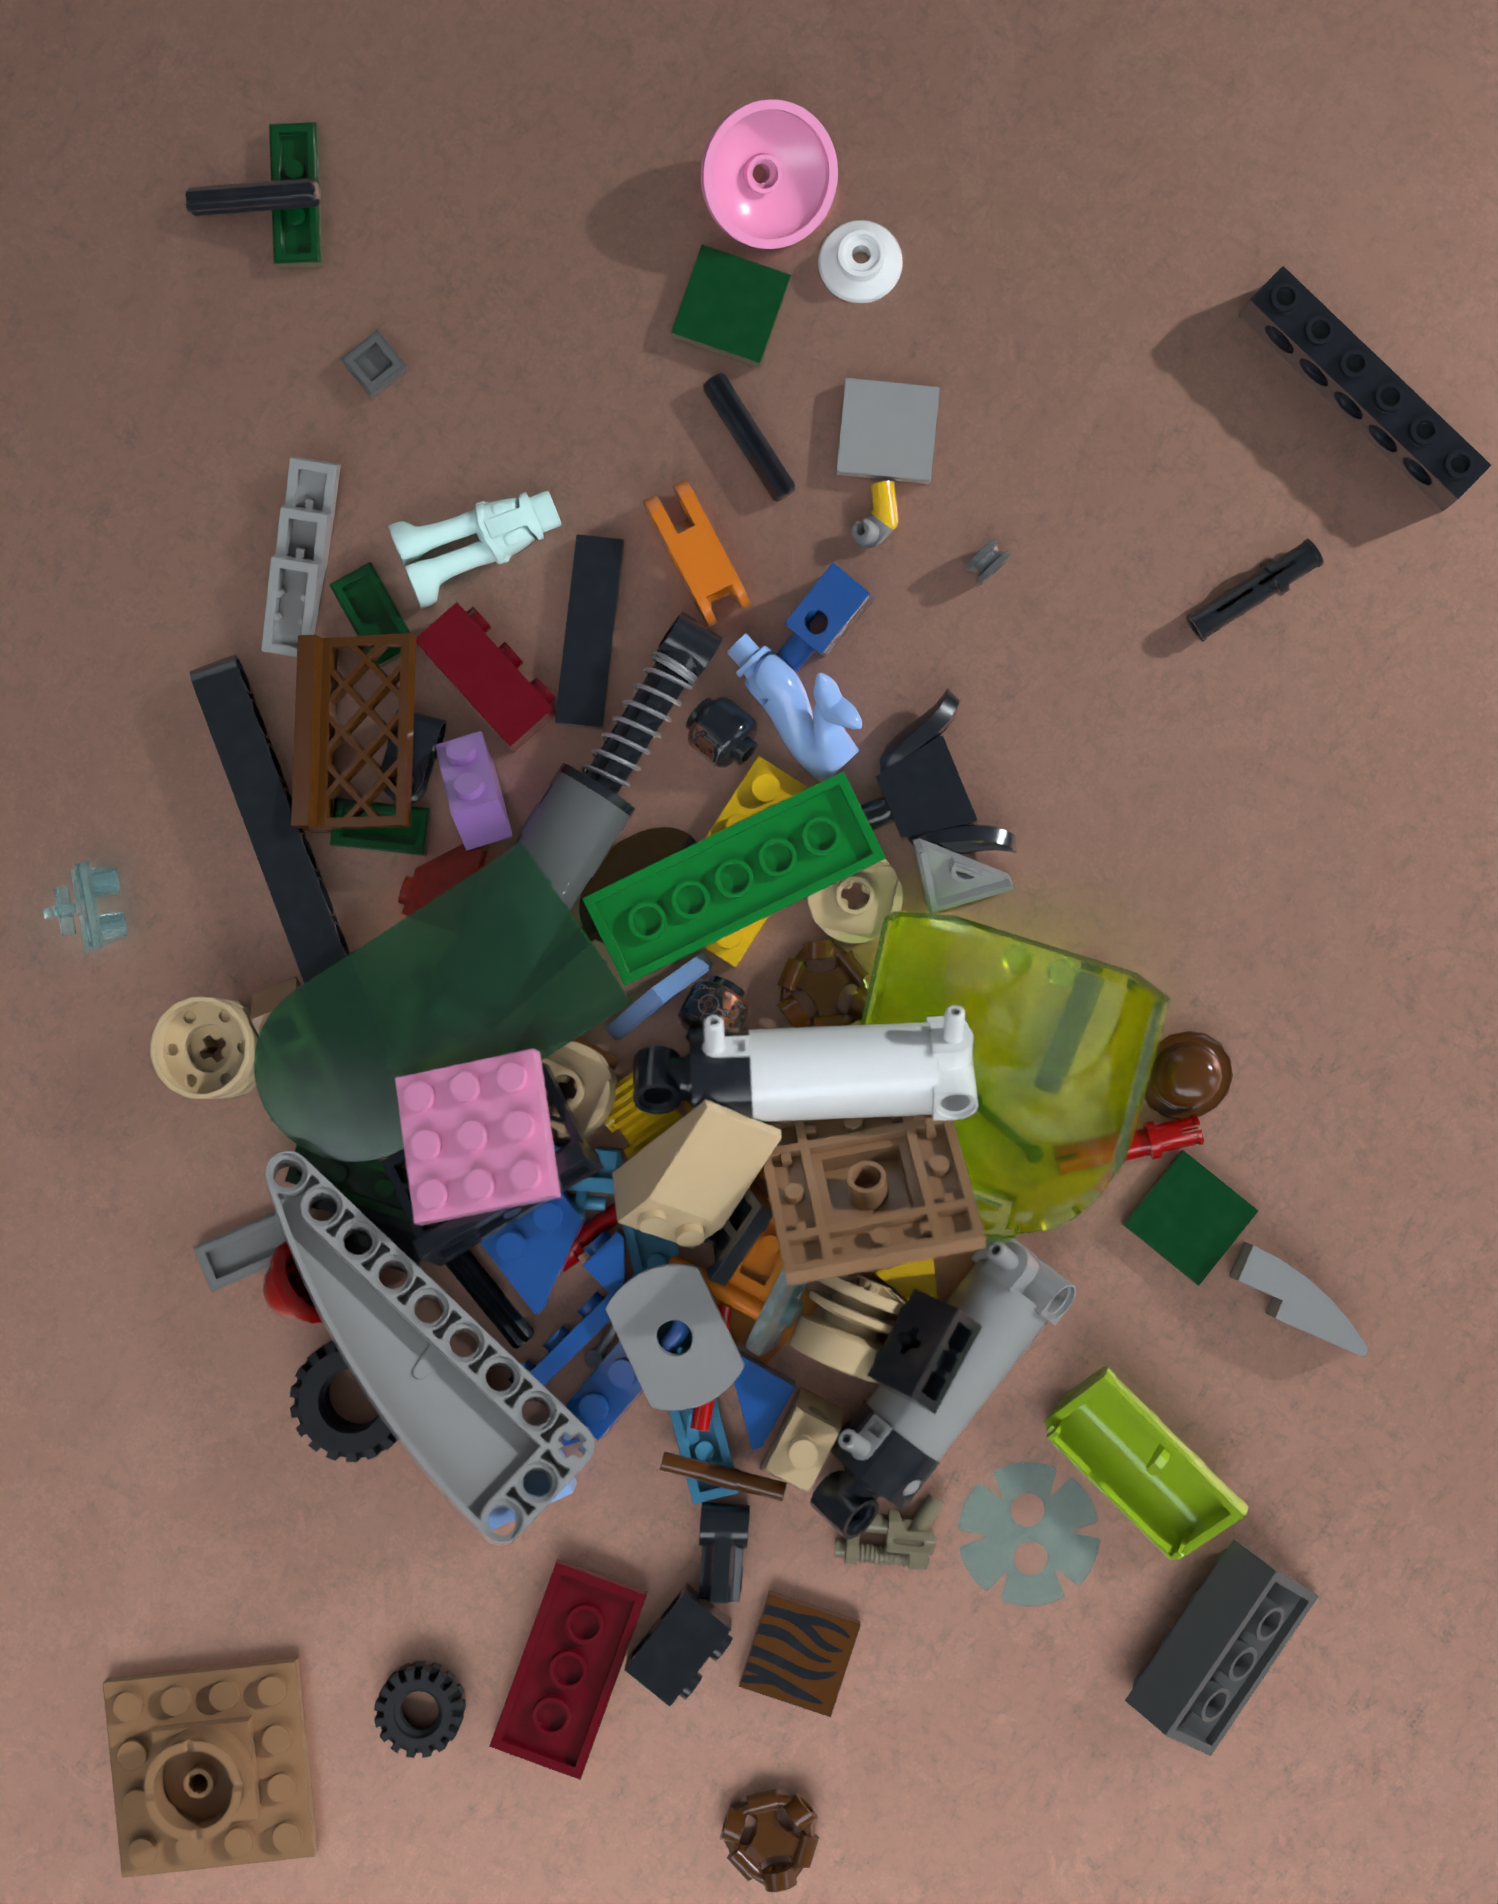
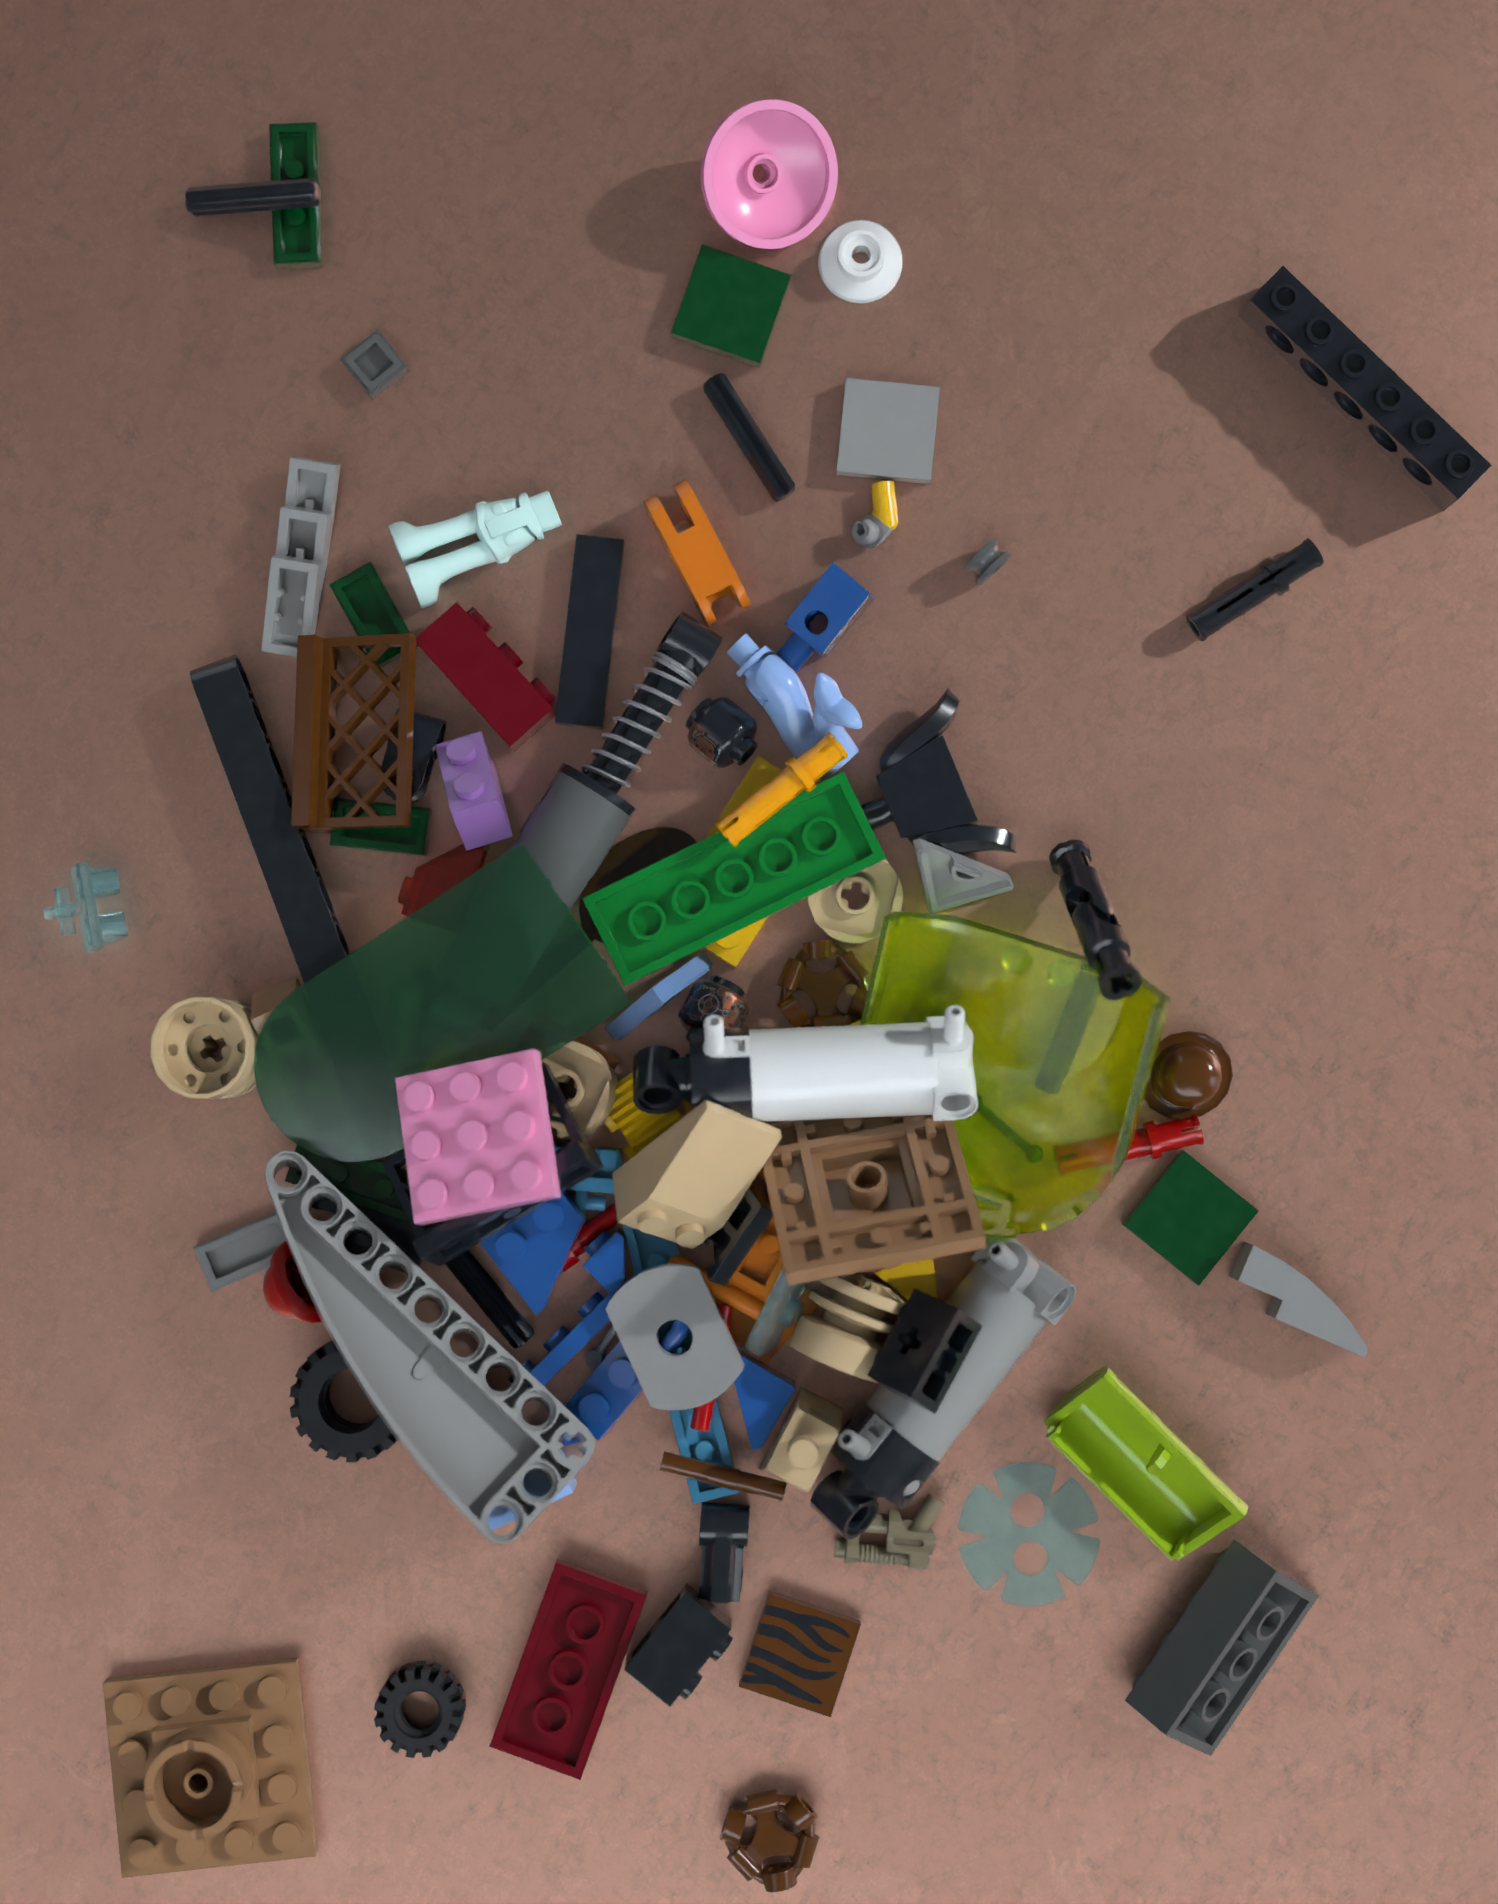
none -> light orange pin [715,732,848,848]
none -> black piece [1049,839,1142,1001]

